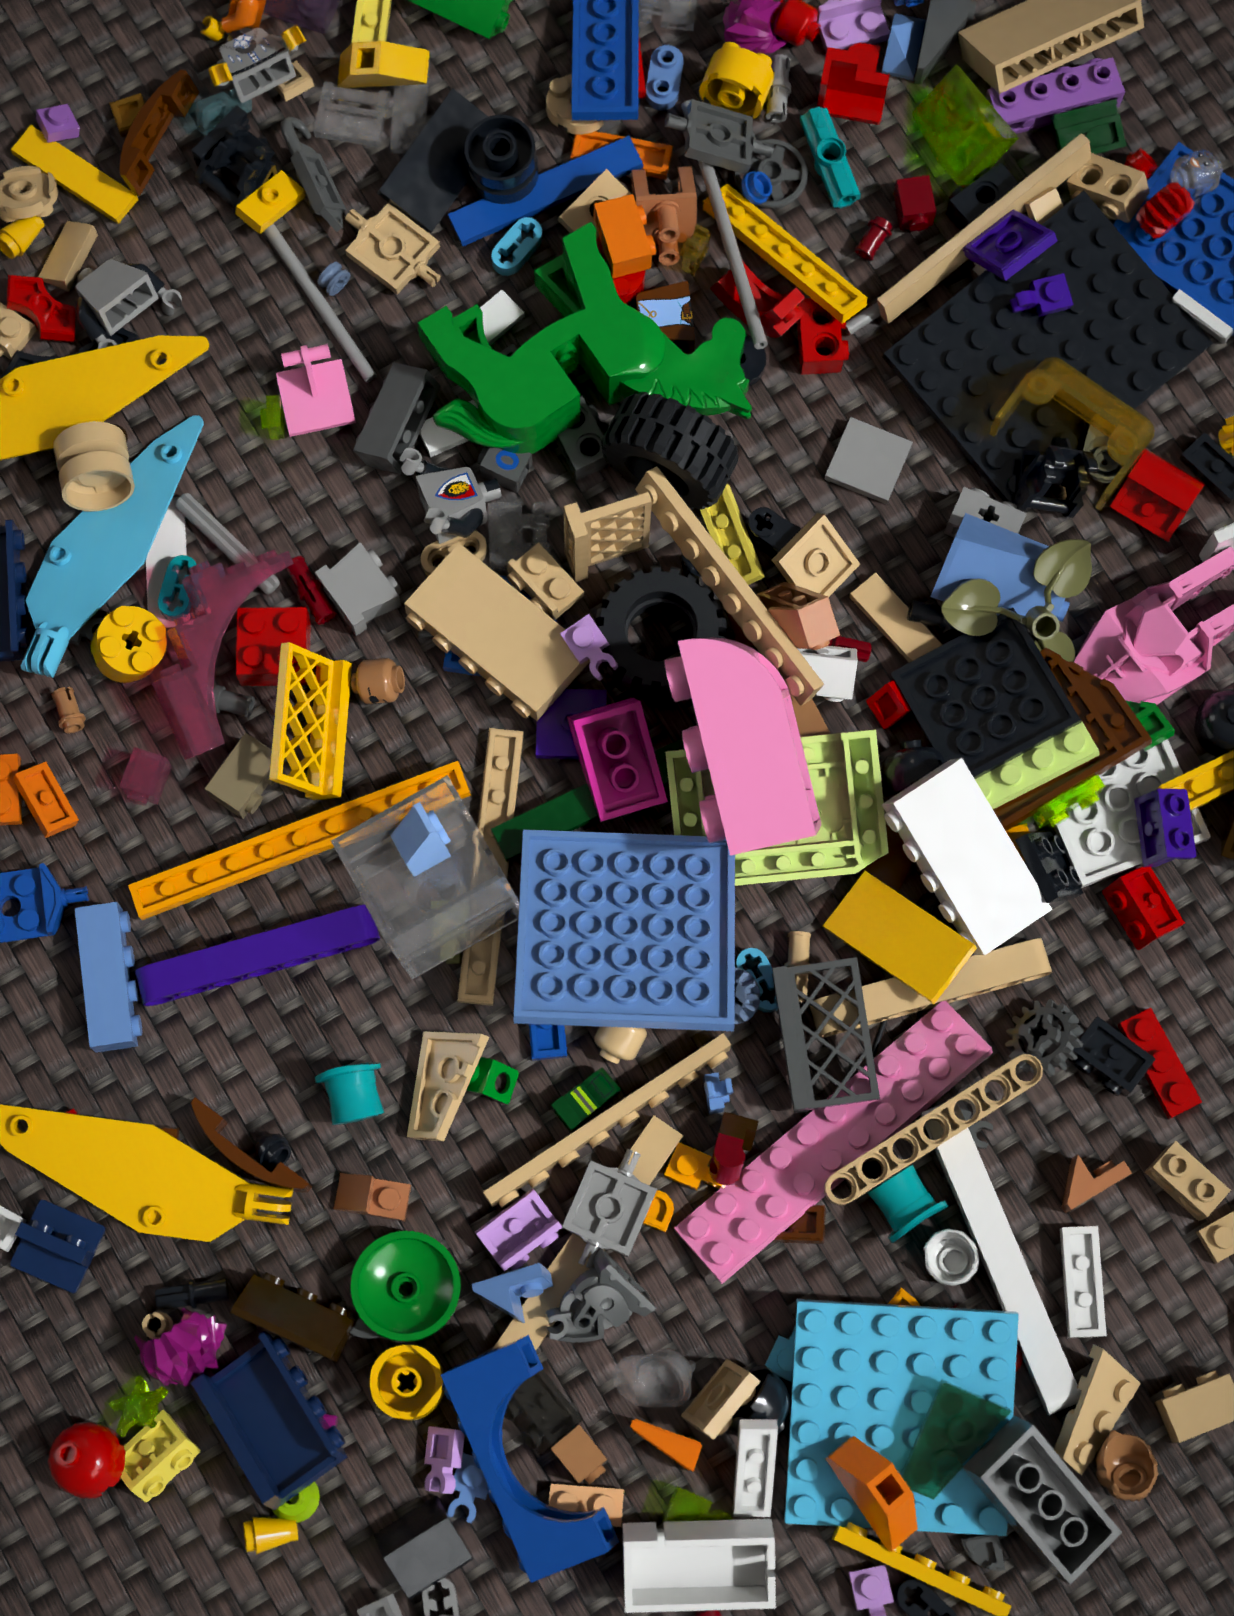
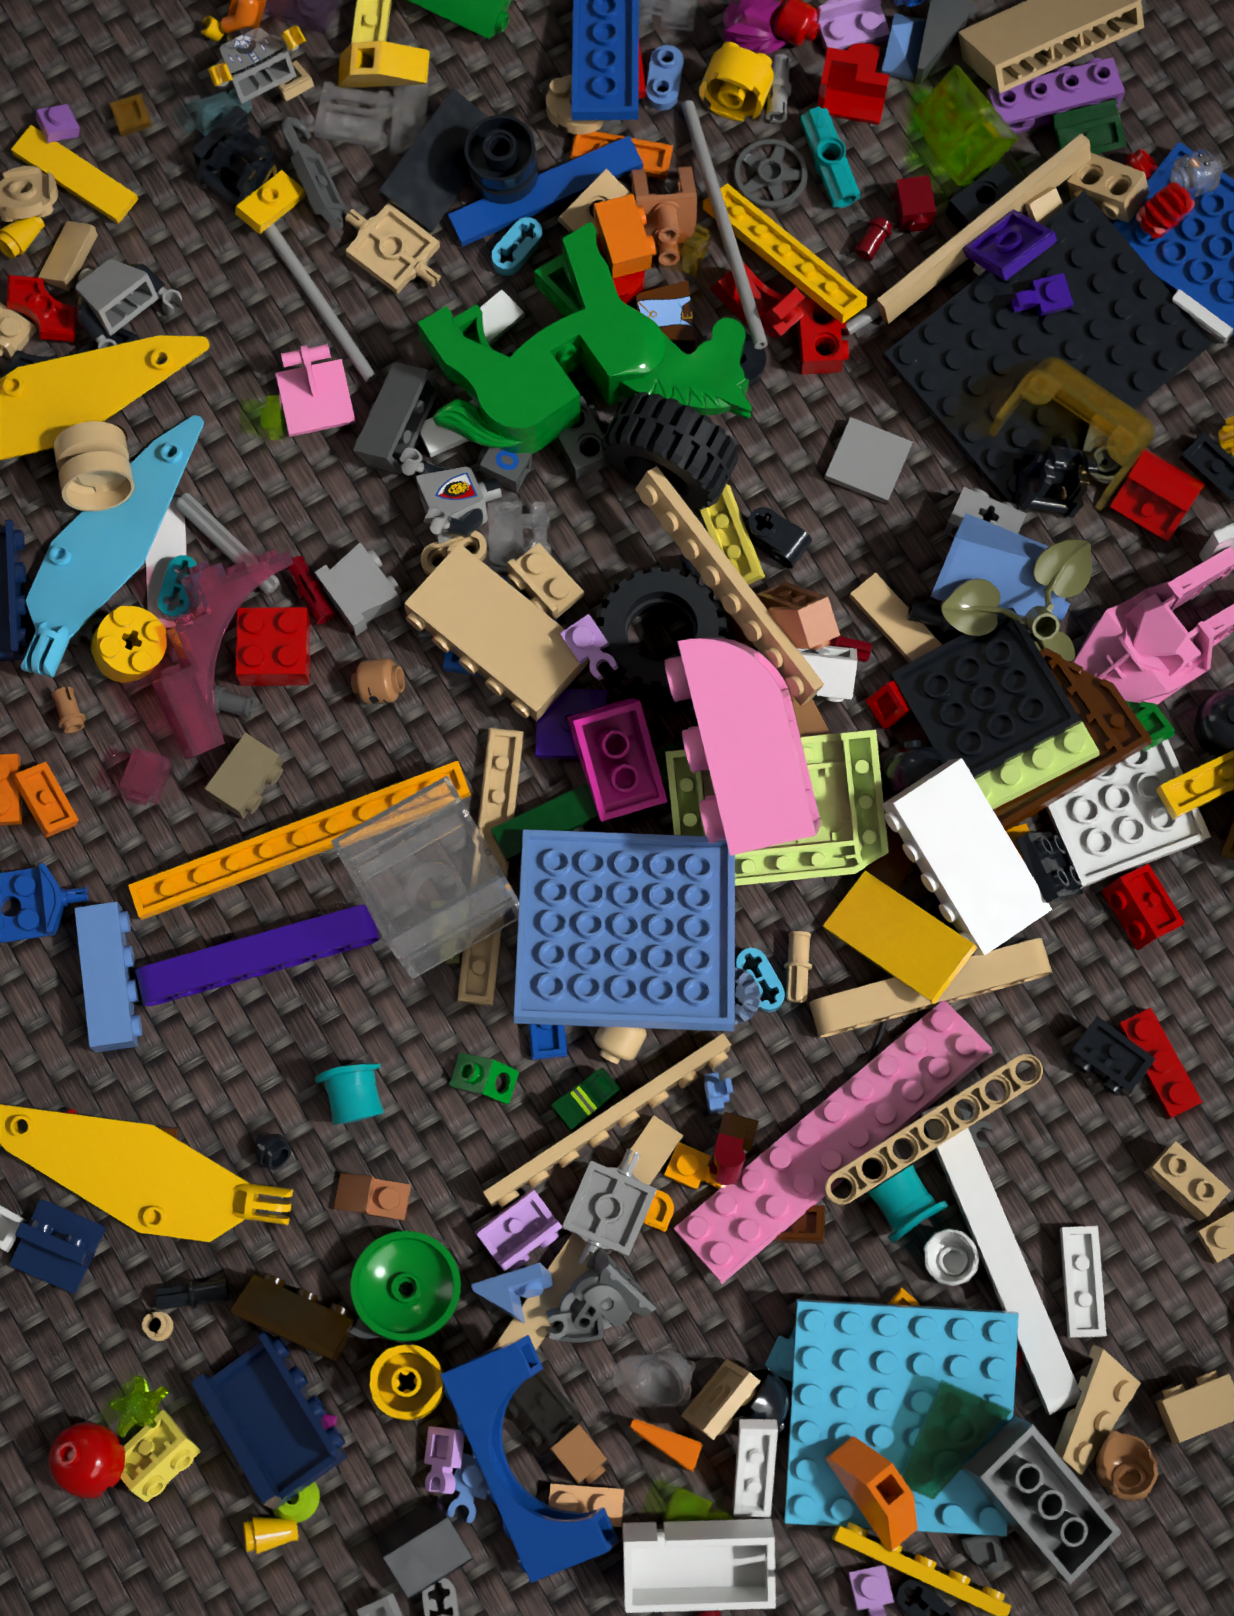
reddish brown slope [120,70,199,196] -> none
magenta hair [134,1308,227,1387] -> none
reddish brown slope [191,1097,312,1193] -> none
yellow fence [269,642,352,800] -> none
sand blue bush [318,262,351,296] -> none
light blue slope [391,802,451,877] -> none
tan wing [407,1031,489,1141] -> none
tan fence [563,492,652,582] -> none
dark grey plate [664,99,774,174] -> none
blue plate [742,171,772,205] -> none
tan plate [772,513,860,598] -> none
dark grey fence [772,957,880,1113] -> none
dark grey gear [1005,999,1084,1076] -> none
clear neon green plate [1033,774,1105,828] -> none
nougat slope [1062,1155,1132,1213] -> none
dark purple bracket [1134,789,1196,867] -> none

